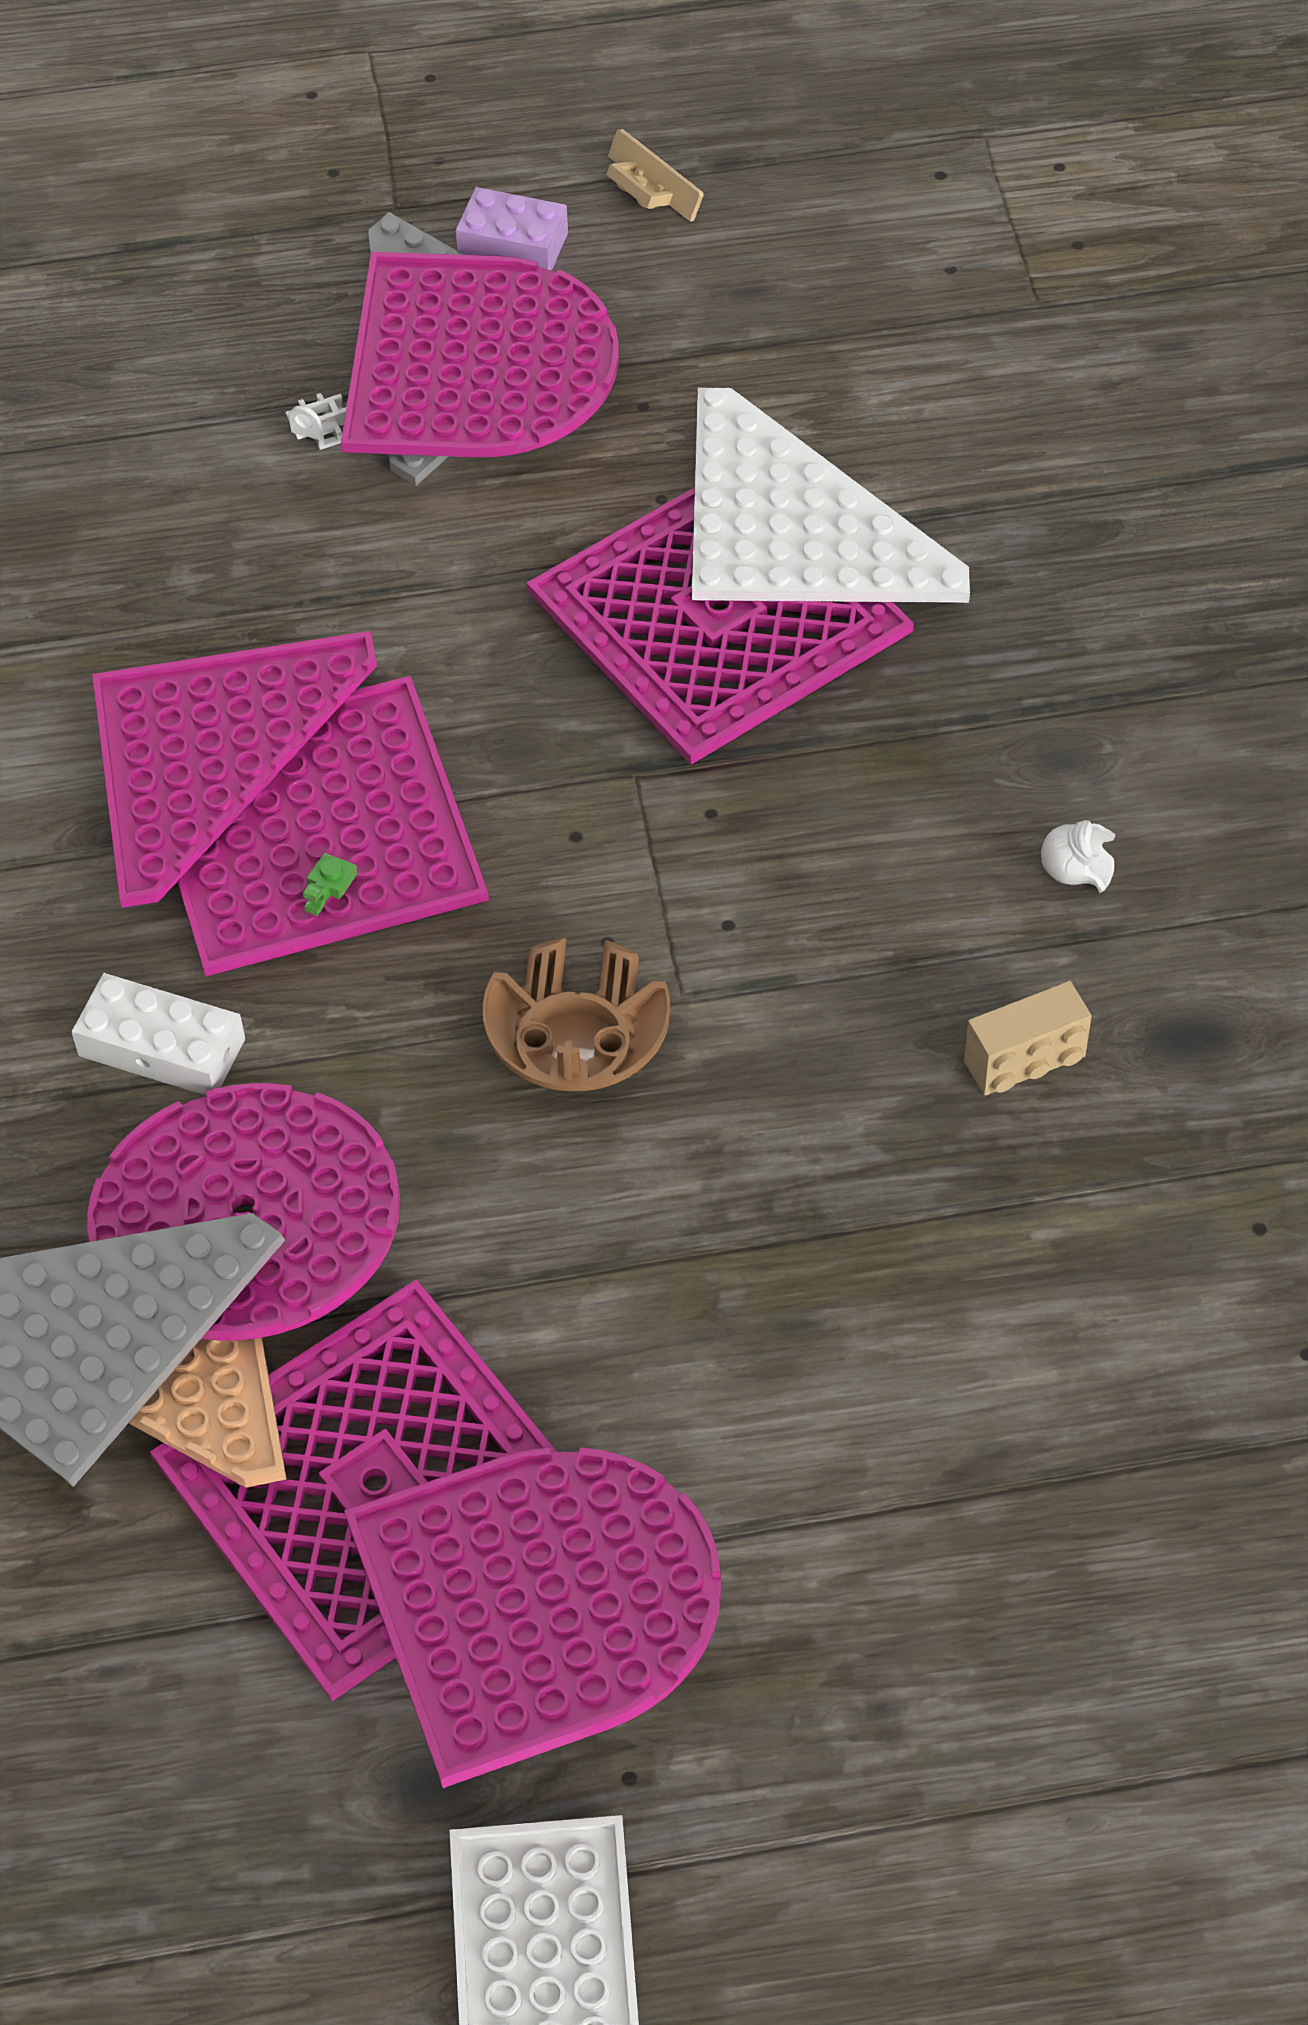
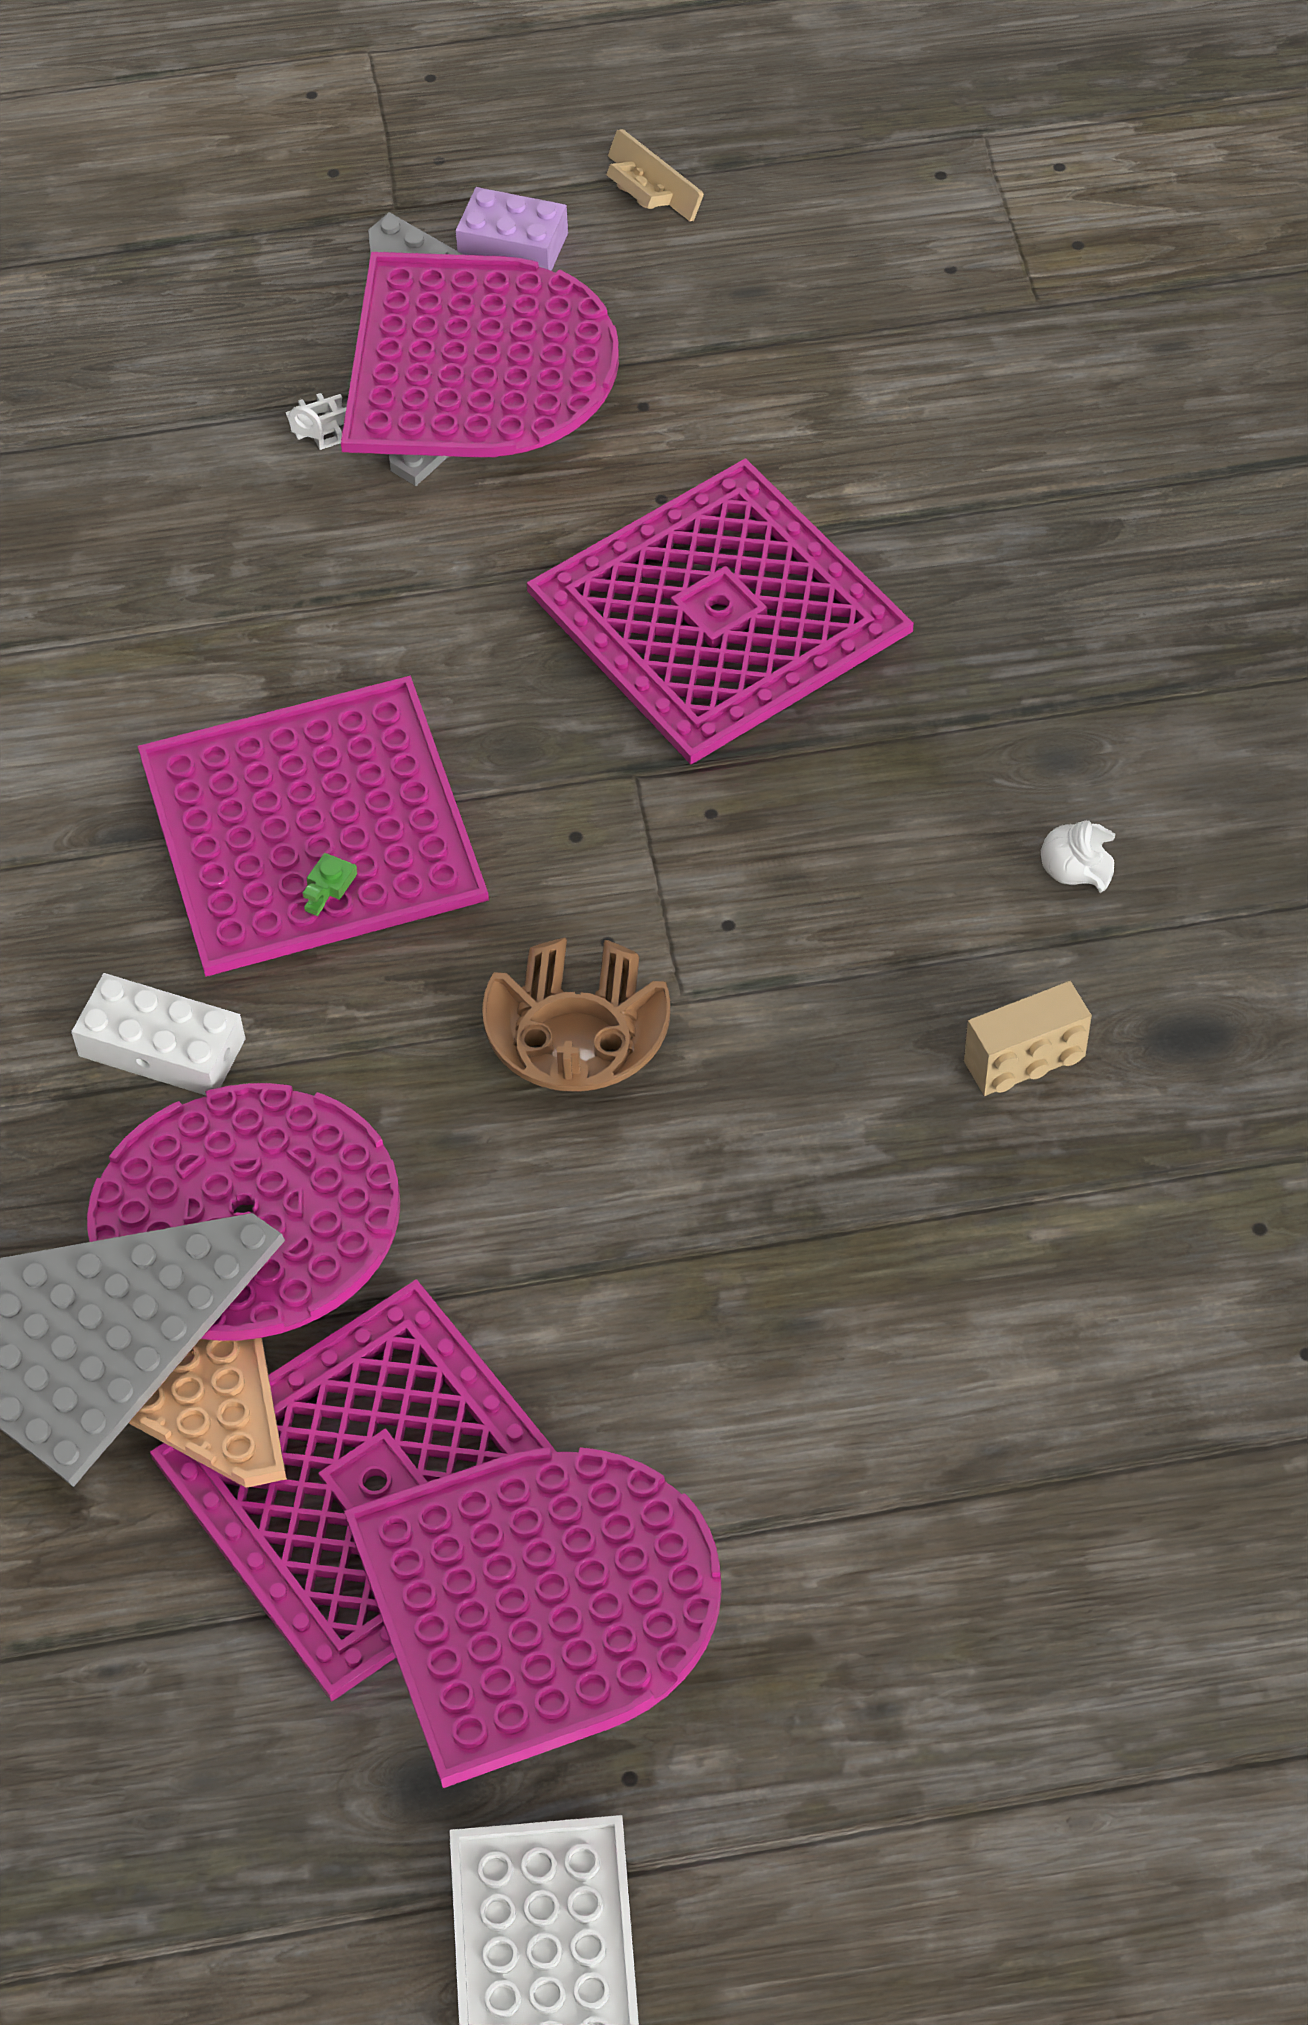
dark pink plate [92,631,377,908] -> none
white plate [692,388,970,603] -> none

